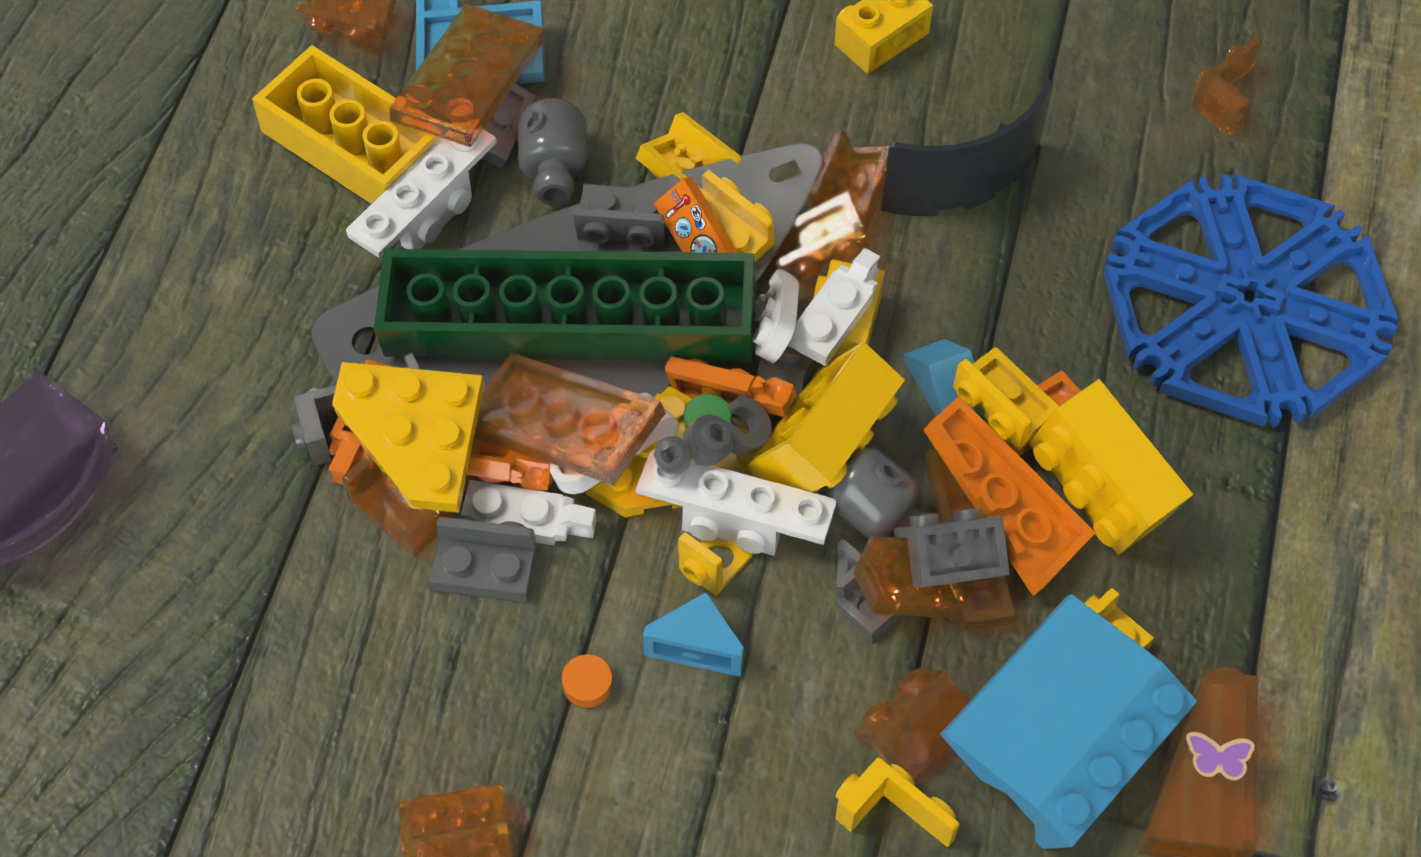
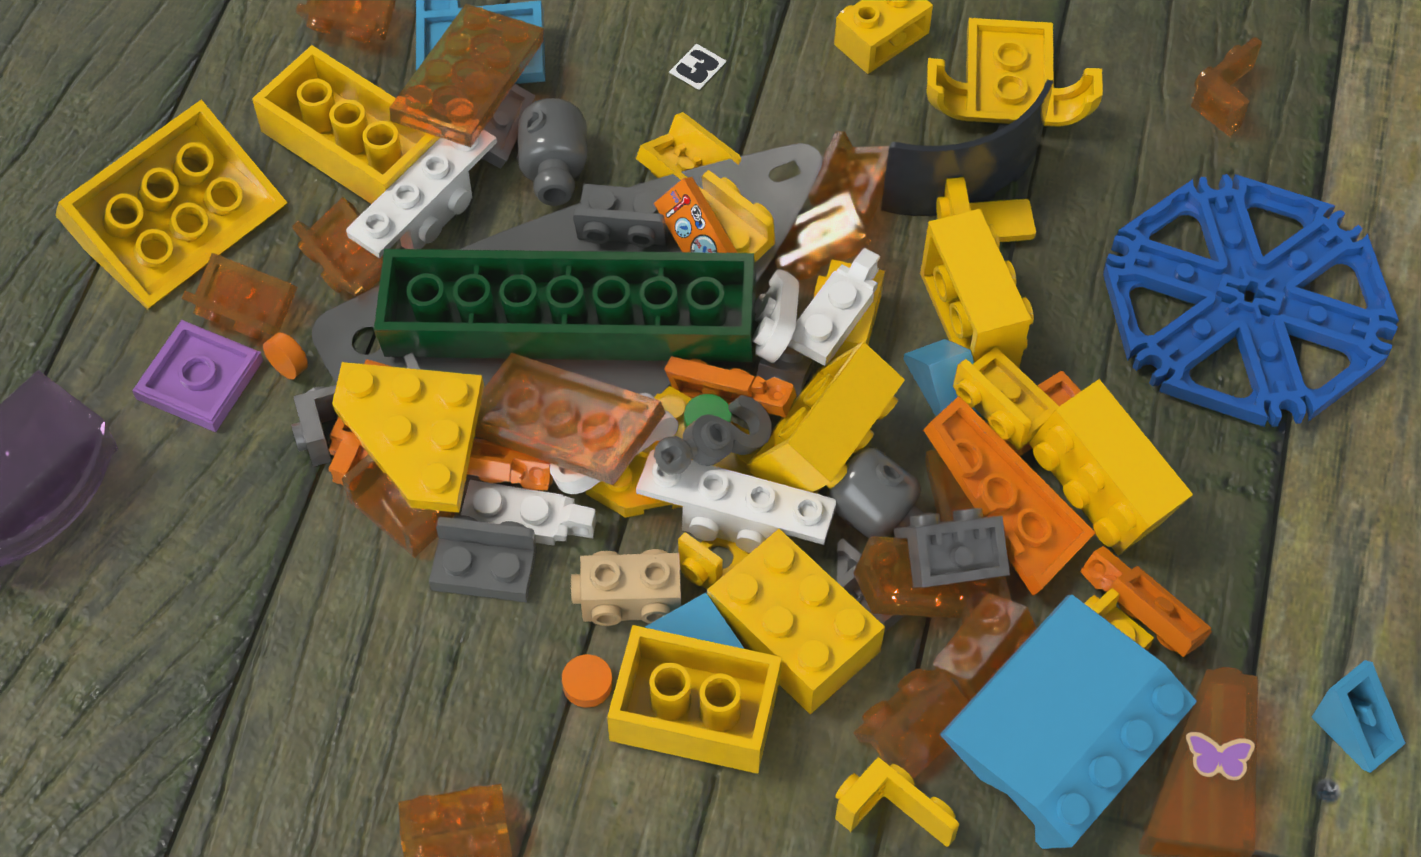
none -> yellow slope [55,99,287,310]
none -> medium lavender tile [132,320,263,432]
none -> clear orange bracket [182,253,298,339]
none -> orange tile [263,332,308,379]
none -> clear orange bracket [292,197,383,296]
none -> tan brick [571,549,681,626]
none -> yellow brick [607,625,782,774]
none -> sticker [669,43,726,90]
none -> yellow brick [707,529,885,715]
none -> yellow brick [920,209,1034,368]
none -> yellow piece [927,18,1103,126]
none -> clear orange bracket [933,594,1037,703]
none -> yellow bracket [936,177,1036,242]
none -> orange hinge [1080,546,1212,657]
none -> dark azure slope [1311,660,1406,773]

